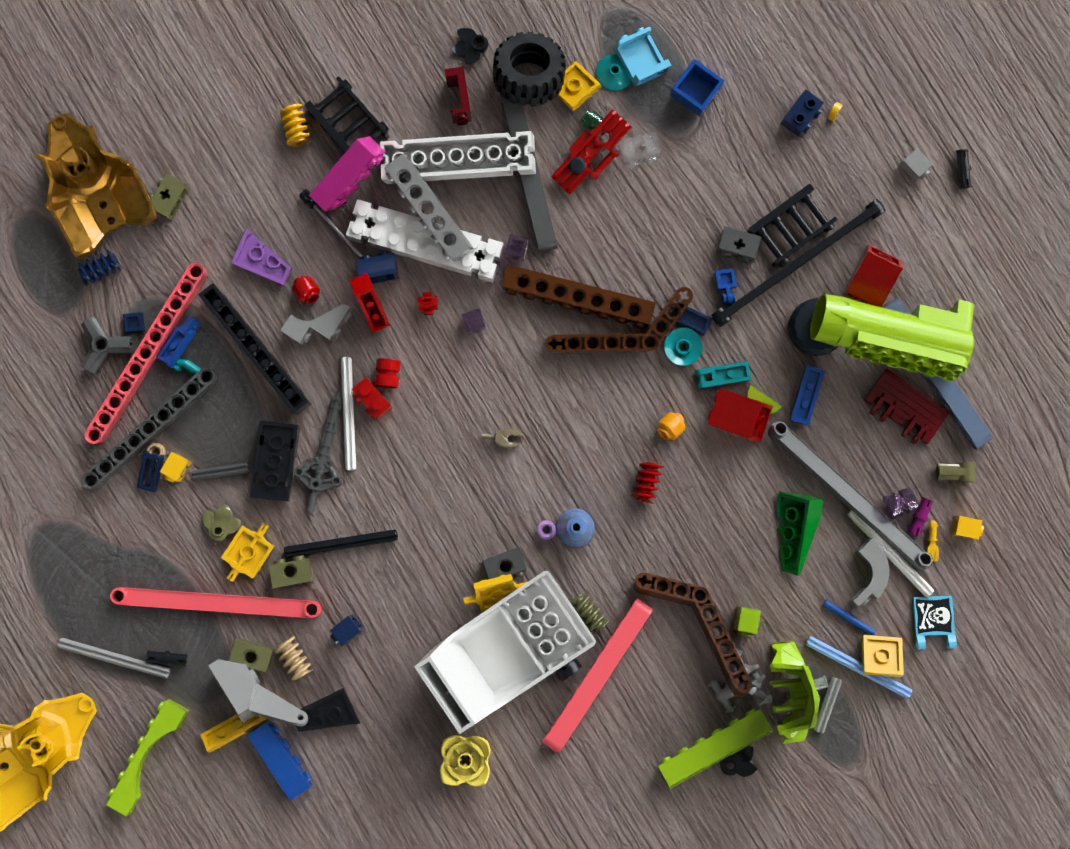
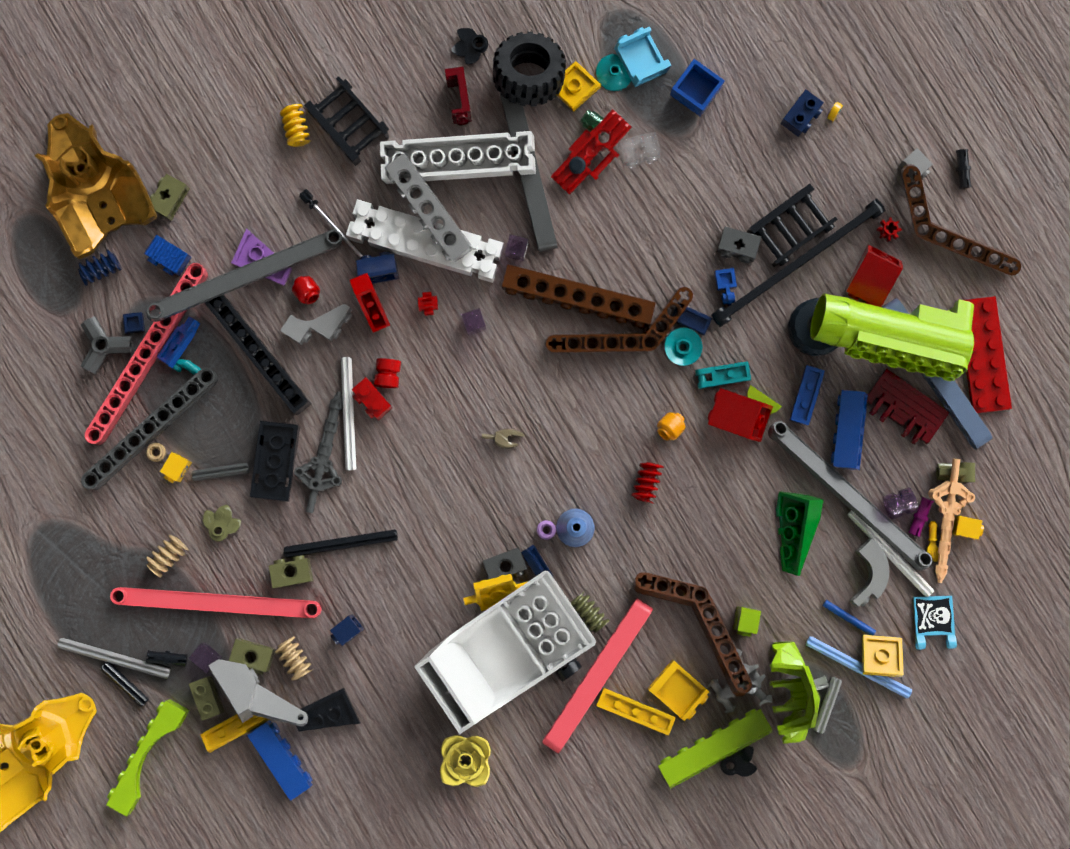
dark blue tile [137,450,164,492] -> none
yellow plate [221,523,275,582] -> none
dark pink brick [309,136,386,212] -> none
none -> black axle [101,662,149,707]
none -> blue brick [144,234,192,276]
none -> dark grey piece [146,229,342,322]
none -> tan piece [146,535,189,578]
none -> clear purple brick [189,642,222,673]
none -> olive brick [189,675,225,721]
none -> dark blue tile [521,545,553,576]
none -> yellow plate [596,687,676,736]
none -> yellow panel [647,659,709,721]
none -> blue brick [831,390,868,470]
none -> red gear [876,217,902,242]
none -> reddish brown beam [901,164,1021,275]
none -> light nougat bar [928,458,975,583]
none -> red plate [964,296,1012,413]

